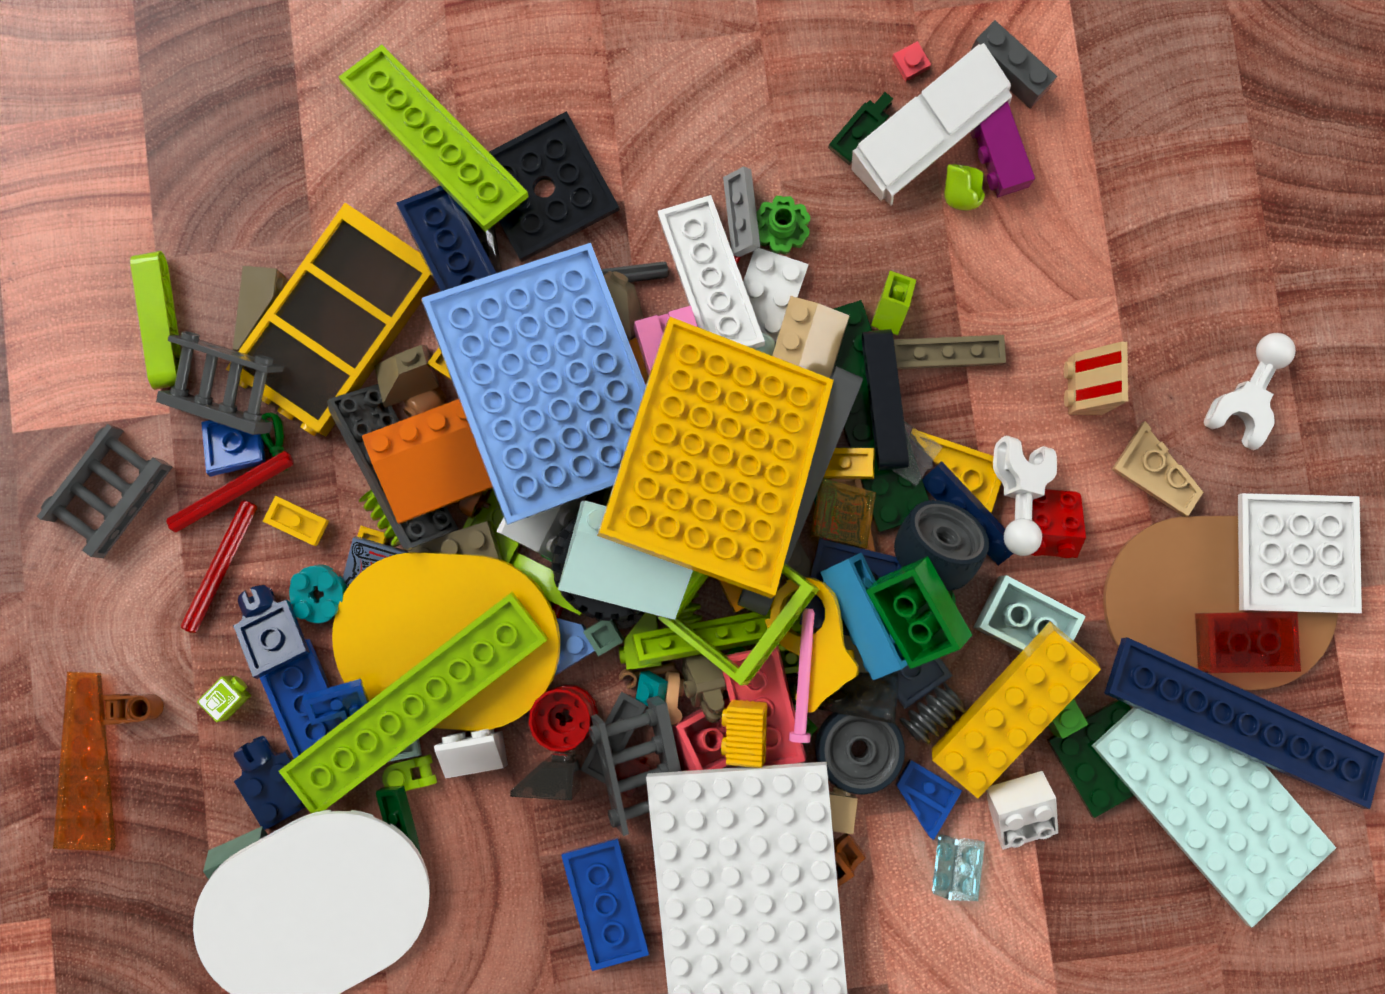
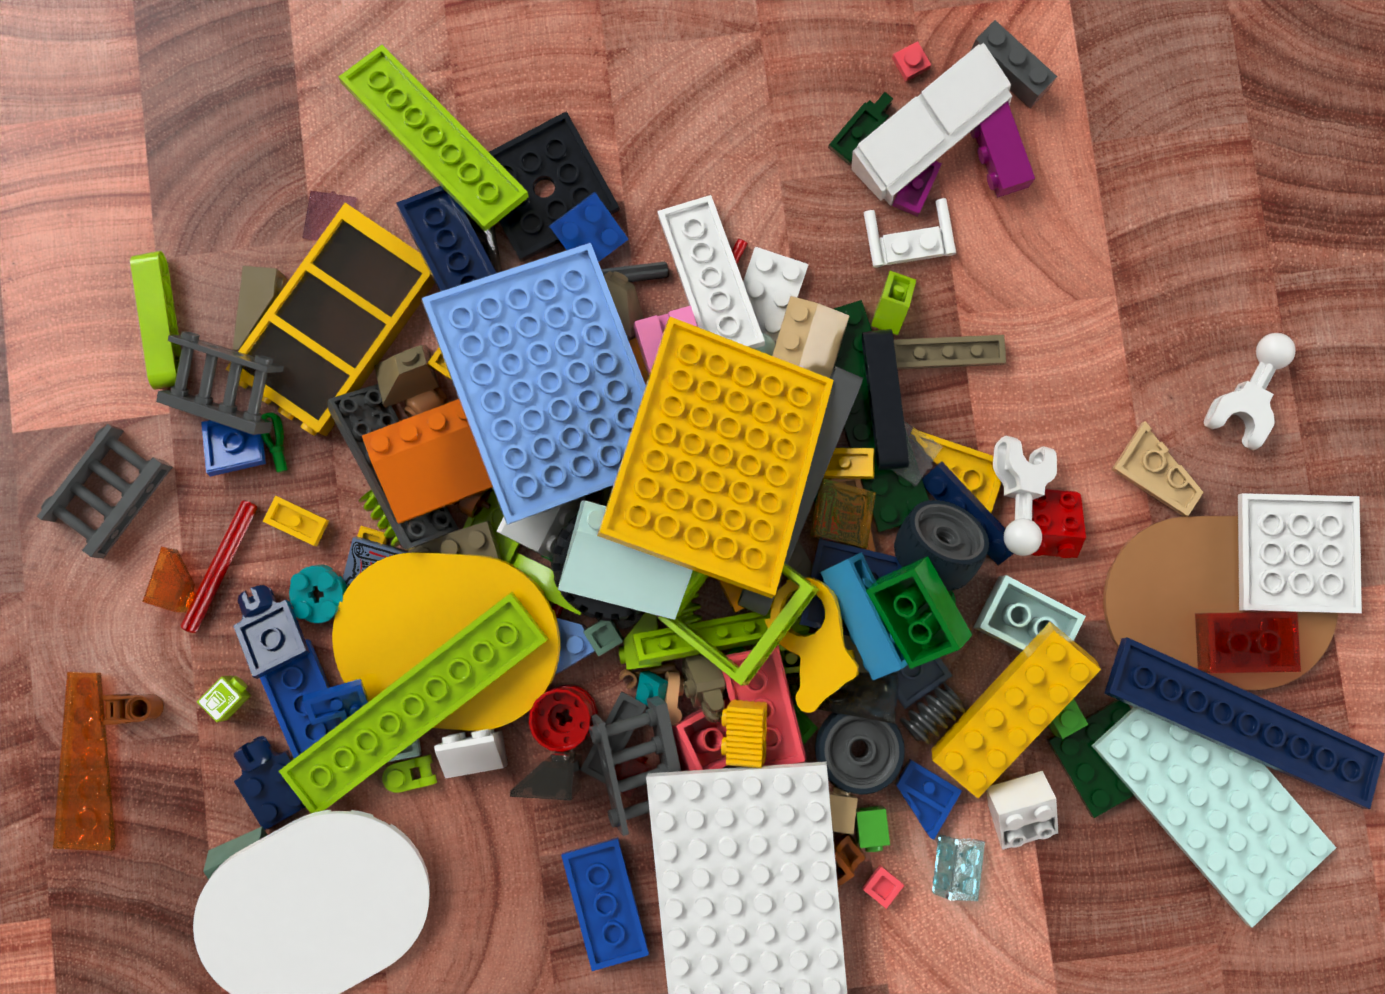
red axle [166,451,294,532] -> none
dark green hinge [375,786,421,855] -> none
light grey plate [723,166,760,257] -> none
bright green plant [756,196,810,254] -> none
bright pink bar [789,608,815,743] -> none
lime hair [944,164,985,211] -> none
tan slope [1064,342,1128,415] -> none
none -> clear orange slope [142,546,195,613]
none -> piece [302,191,357,245]
none -> blue plate [549,192,629,262]
none -> bright green brick [855,805,890,852]
none -> coral plate [862,865,905,909]
none -> white plate [864,198,956,268]
none -> magenta plate [892,161,942,217]

